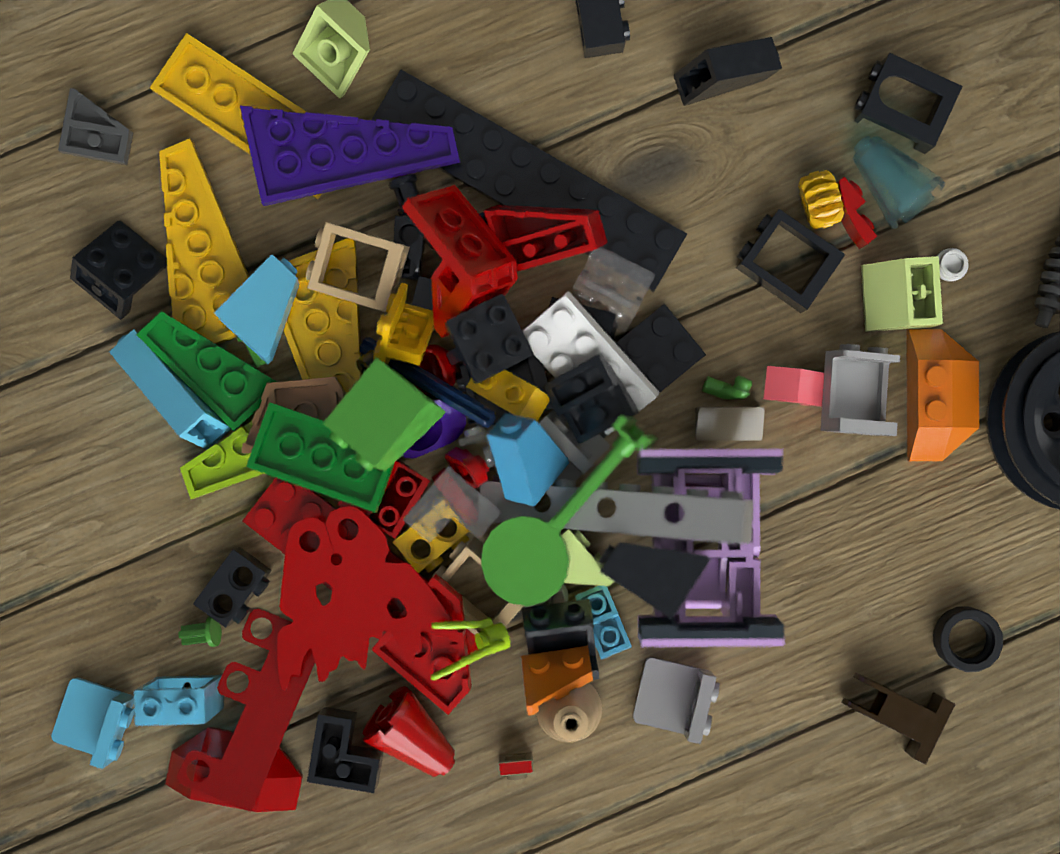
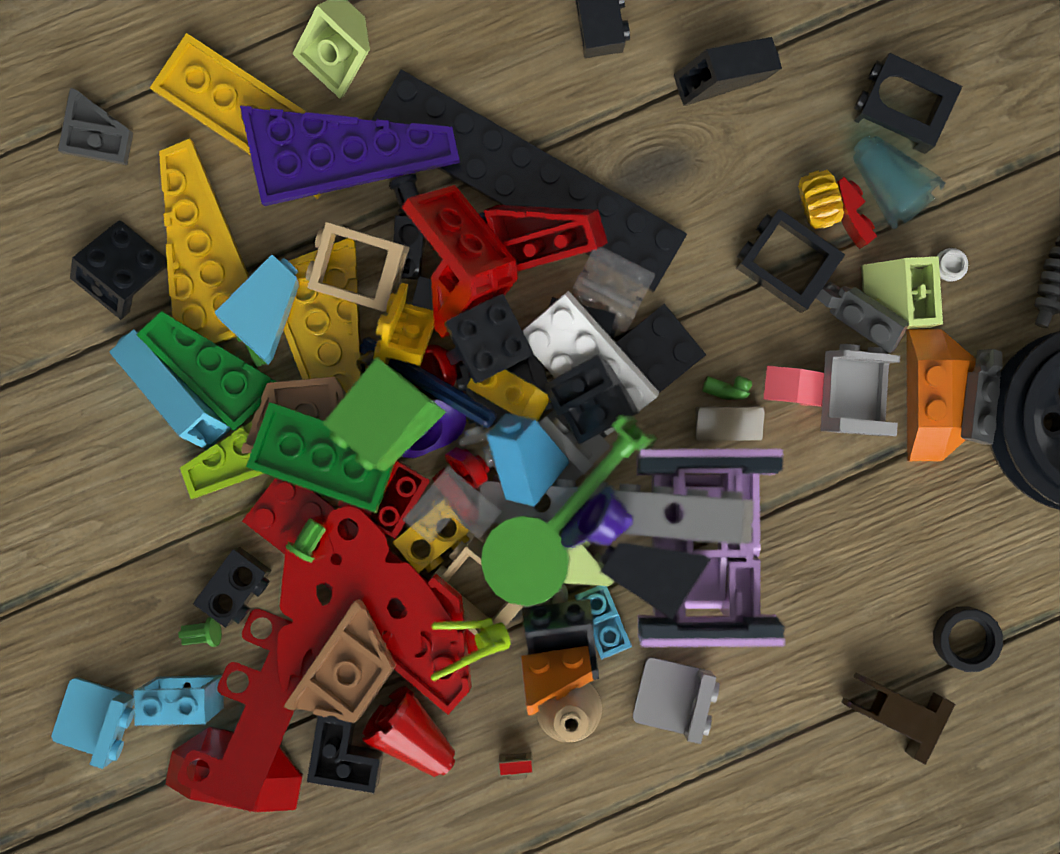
none -> medium nougat wing [284,599,396,723]
none -> bright green piece [286,518,326,562]
none -> piece [561,486,634,549]
none -> dark grey hinge [816,281,909,353]
none -> dark grey hinge [961,349,1003,445]

